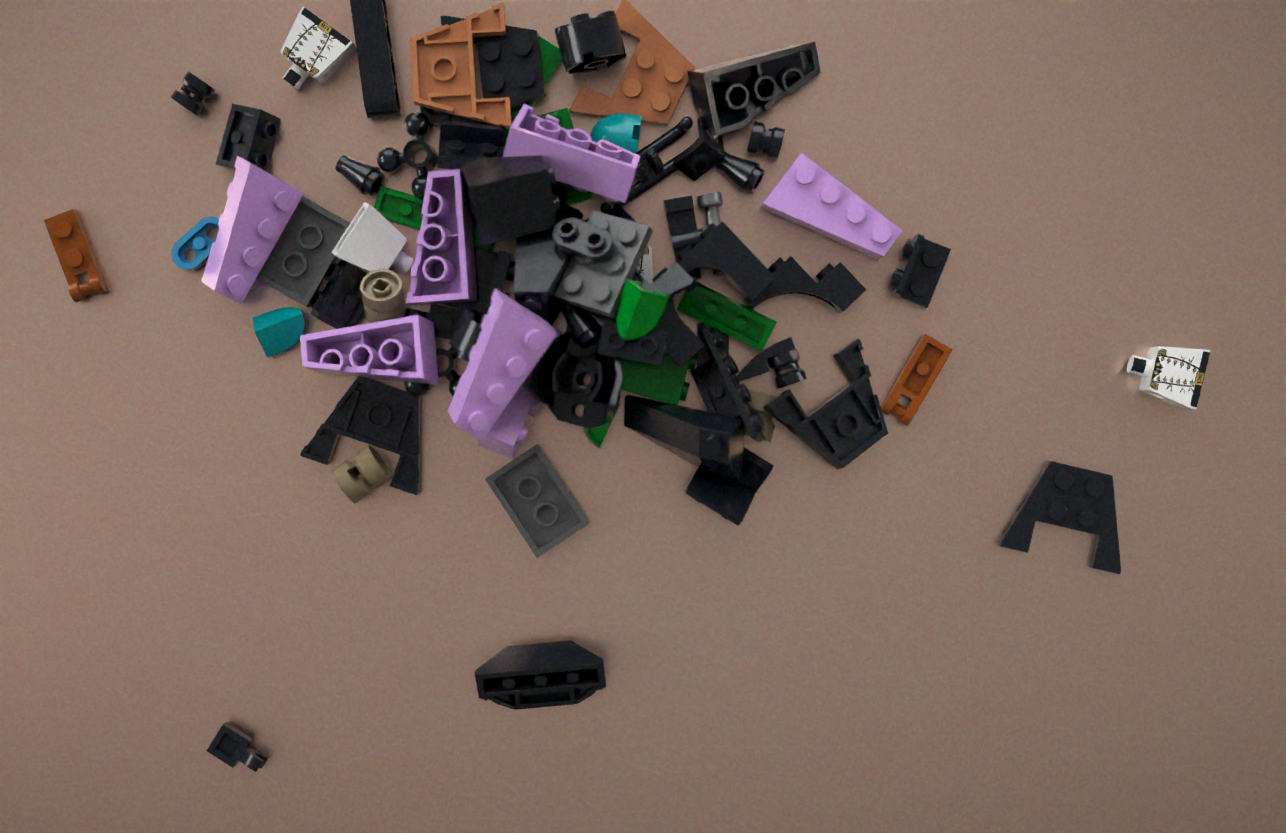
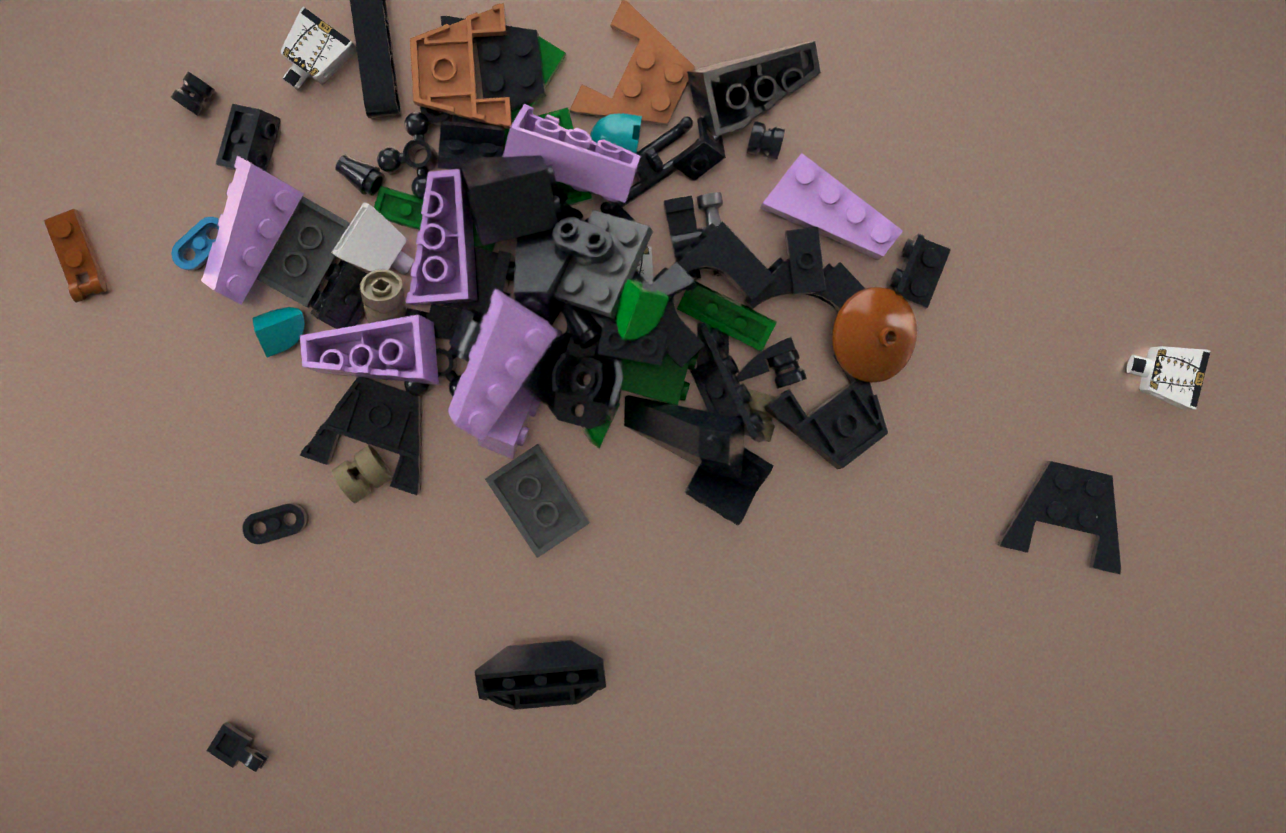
black brick [554,11,626,75] -> none
black cone [716,152,765,192] -> none
dark orange plate [881,334,953,426] -> none
none -> black plate [242,503,307,544]
none -> black plate [785,227,826,295]
none -> dark orange dish [832,287,917,383]

